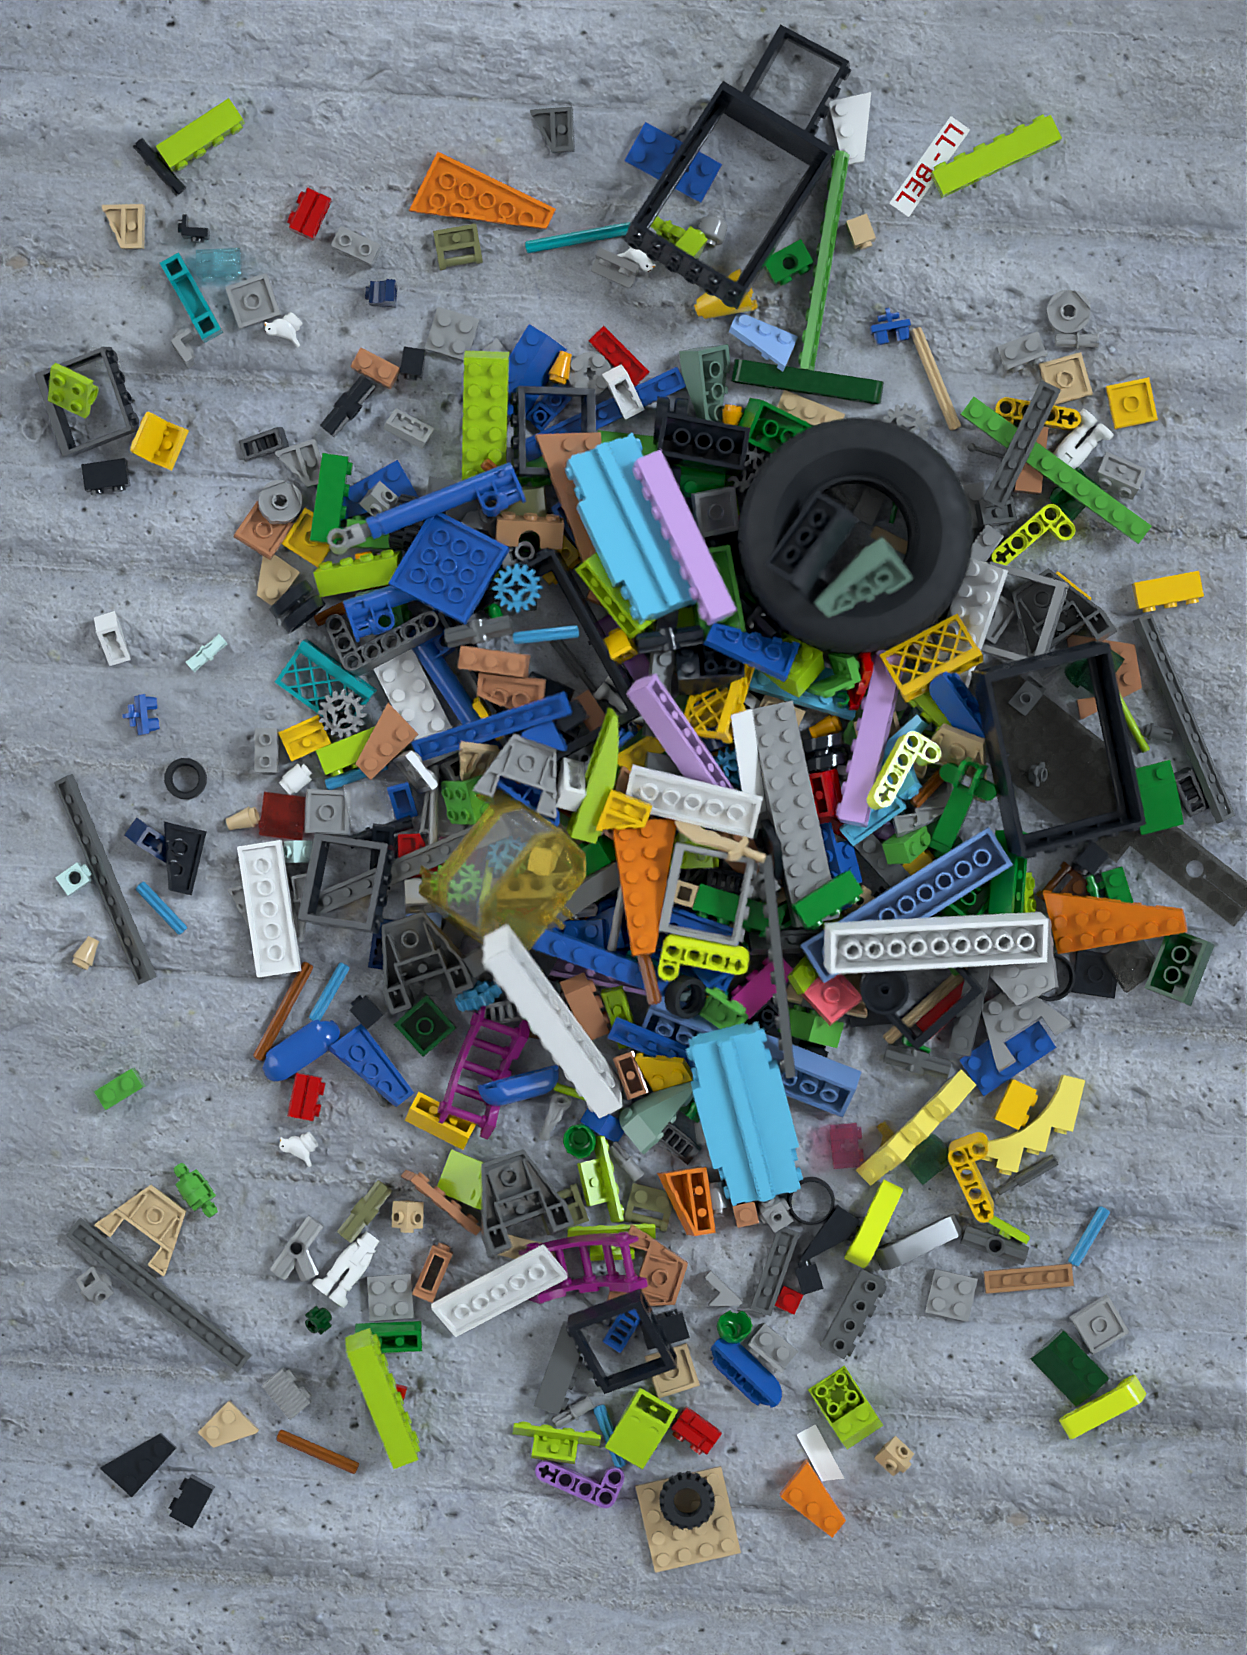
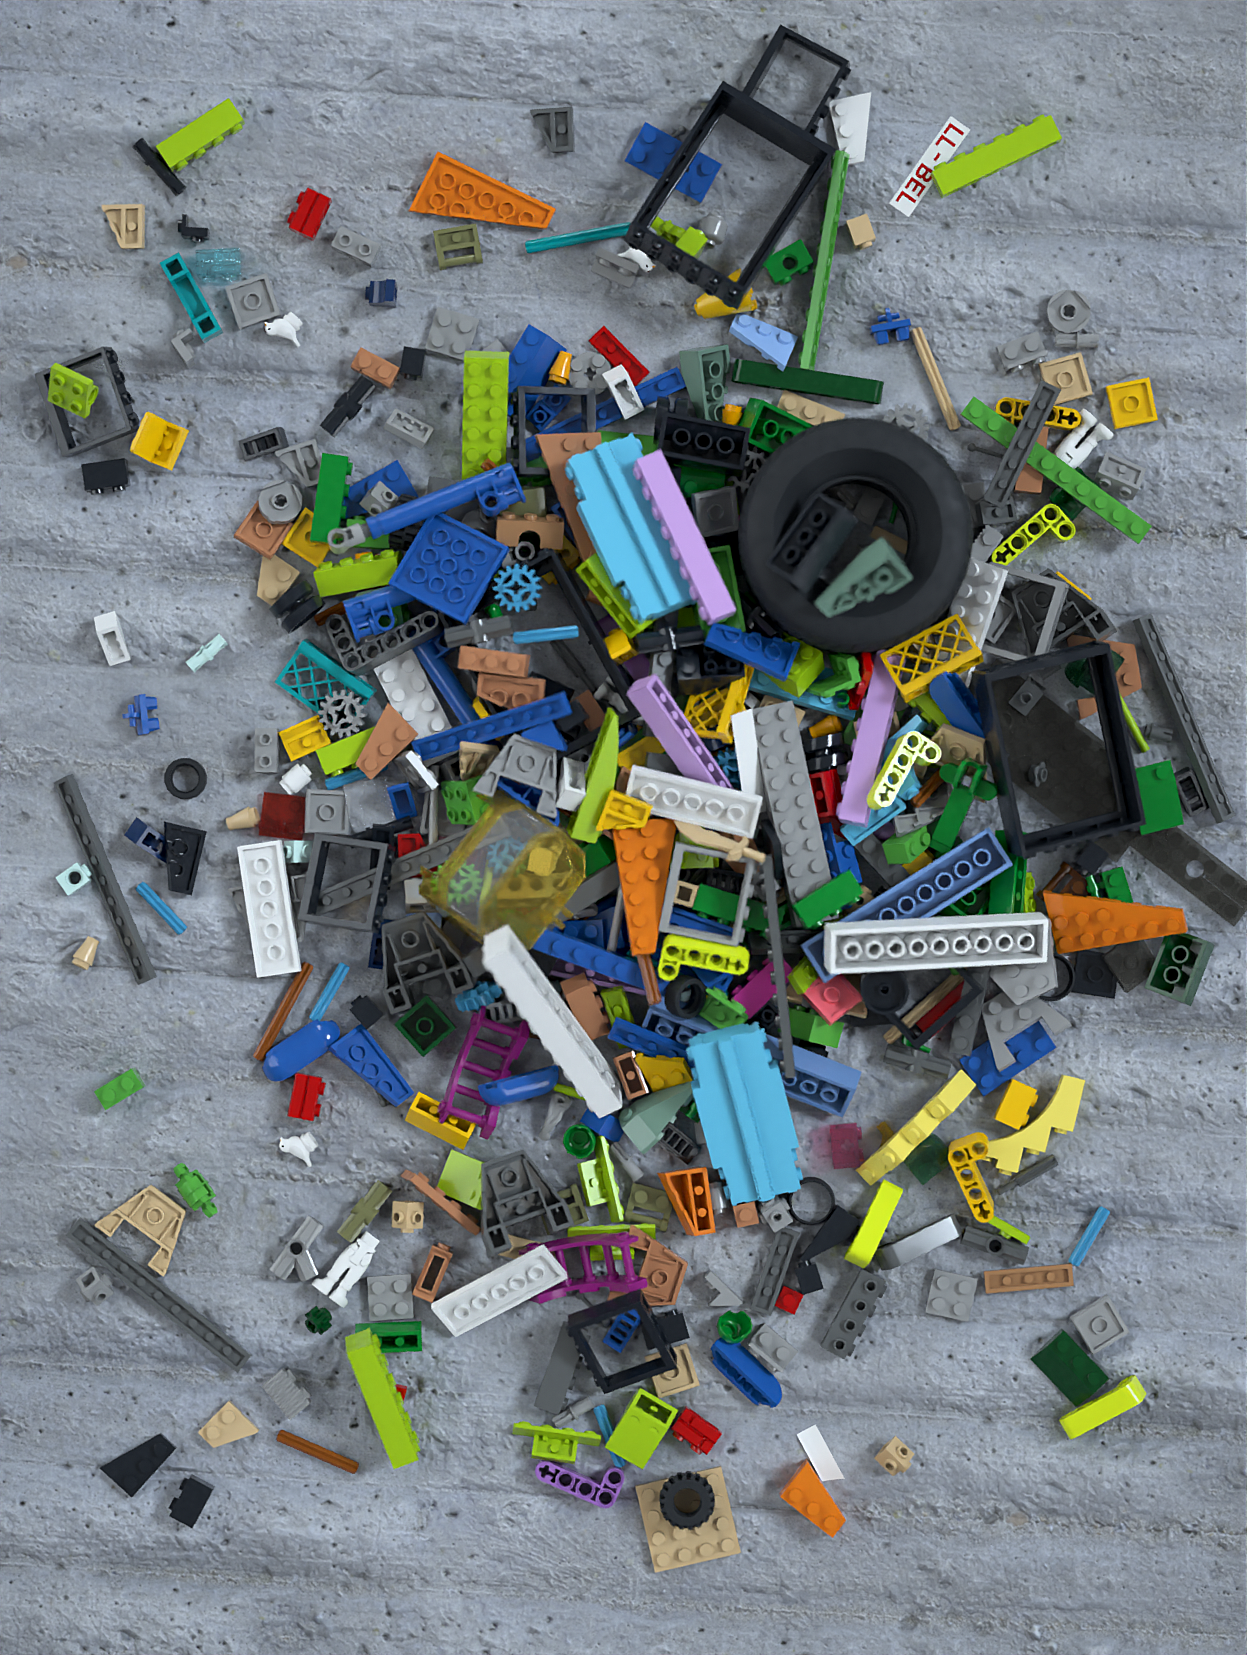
lime slope [808,1365,884,1450] -> none
yellow brick [1132,571,1204,613] -> none

